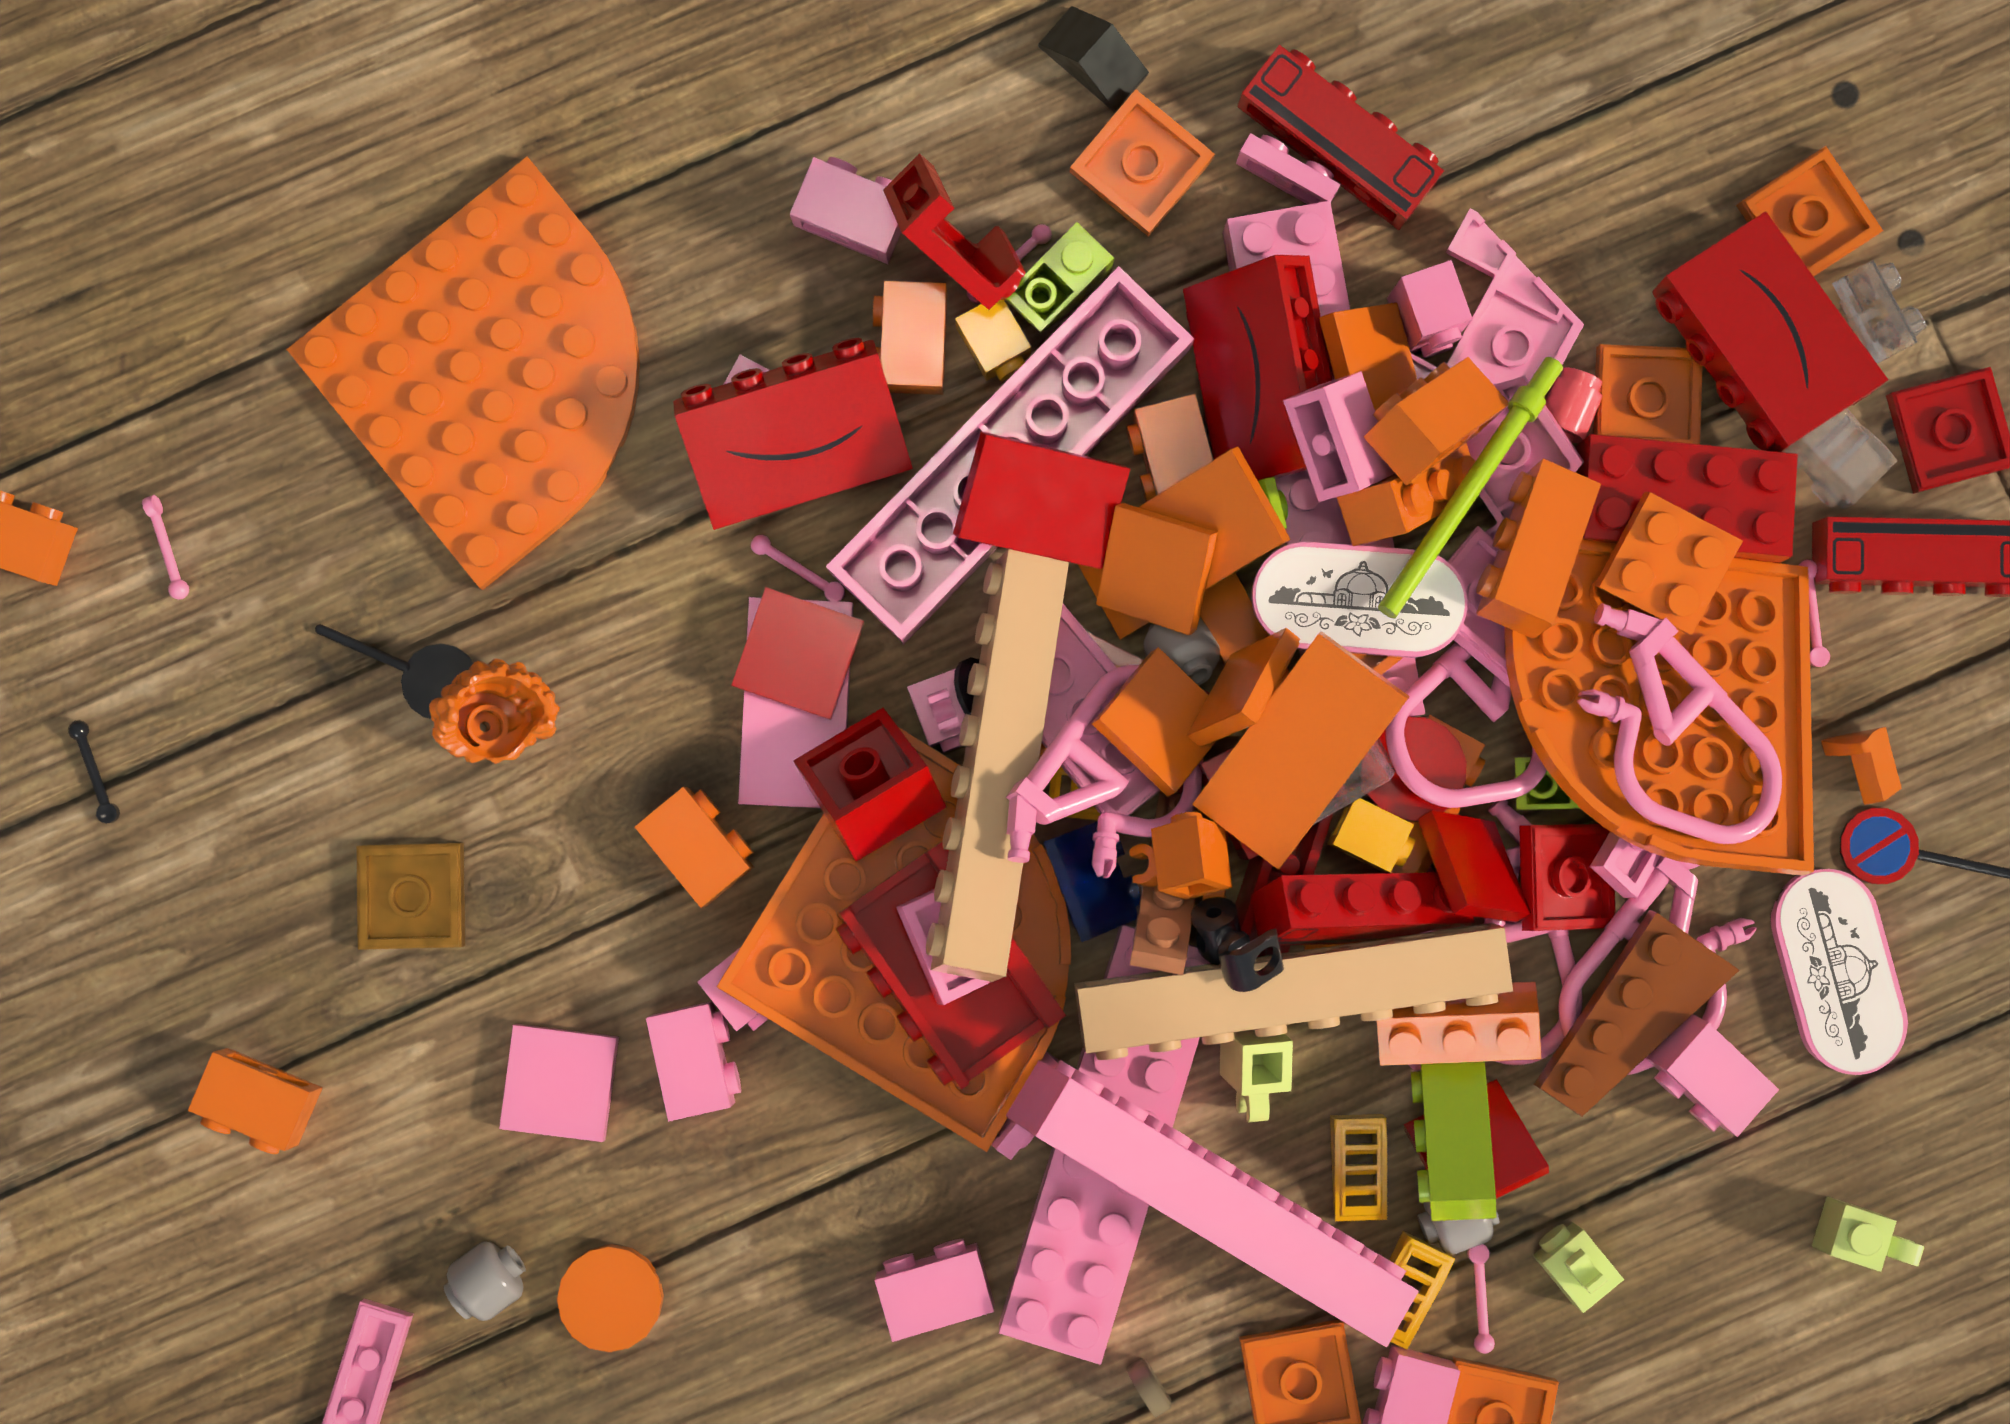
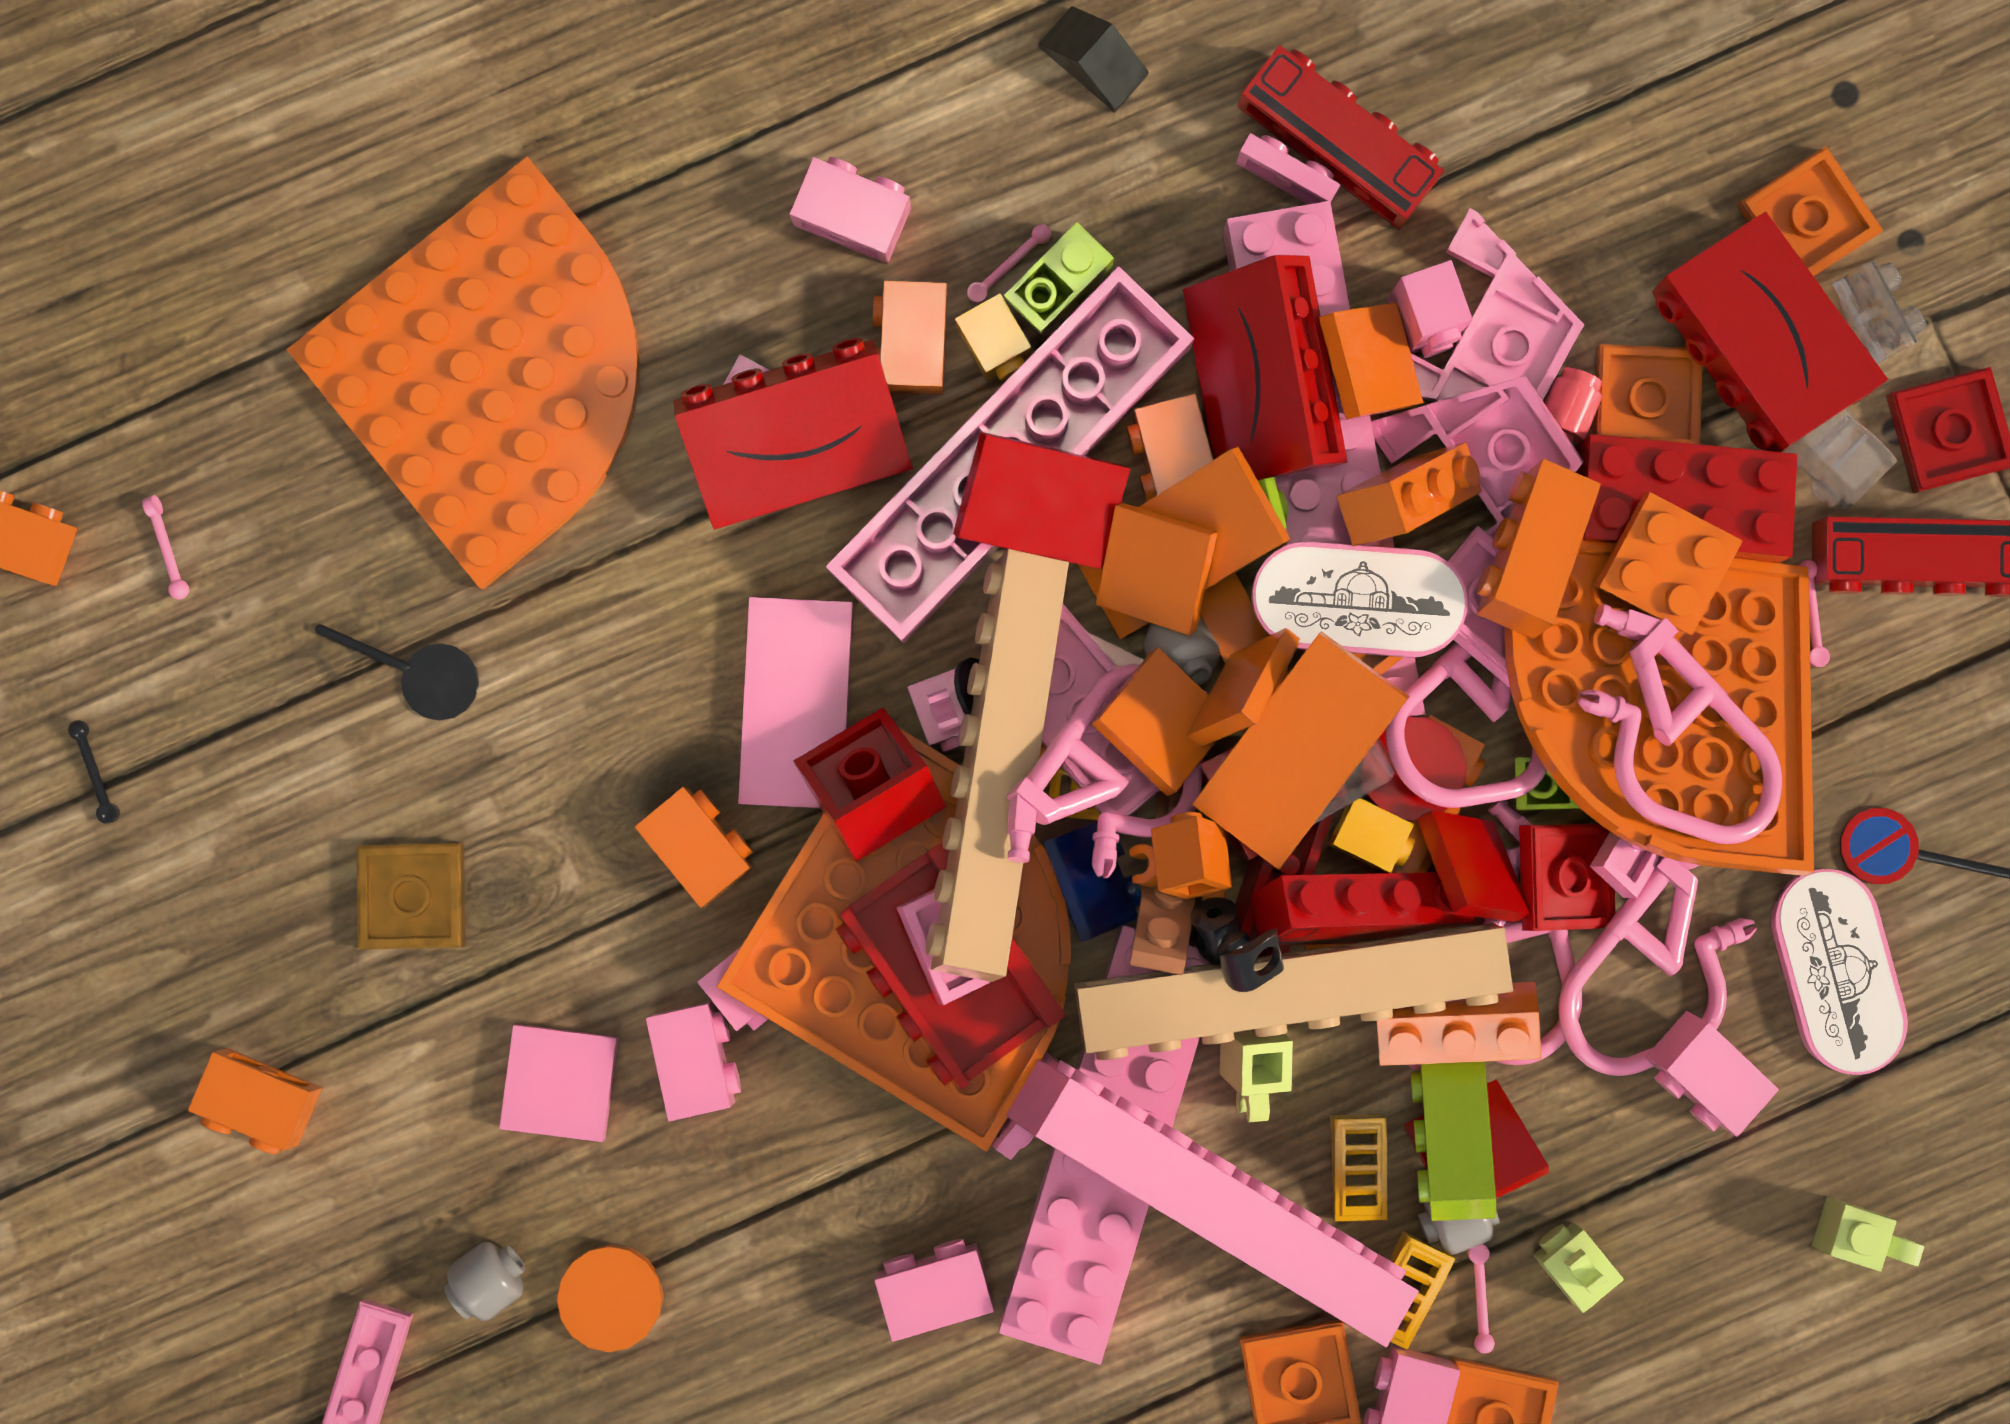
orange hair [429,659,560,764] -> none
tile [731,587,865,720] -> none
bright pink hinge [751,535,845,601] -> none
red panel [883,153,1026,310] -> none
orange plate [1070,89,1215,237] -> none
dark tan tile [1127,1358,1172,1418] -> none
bright pink brick [1283,371,1395,502] -> none
orange brick [1363,357,1509,486] -> none
lime bar [1378,357,1563,619] -> none
dark orange wing [1533,910,1740,1117] -> none
orange tile [1821,727,1902,805] -> none

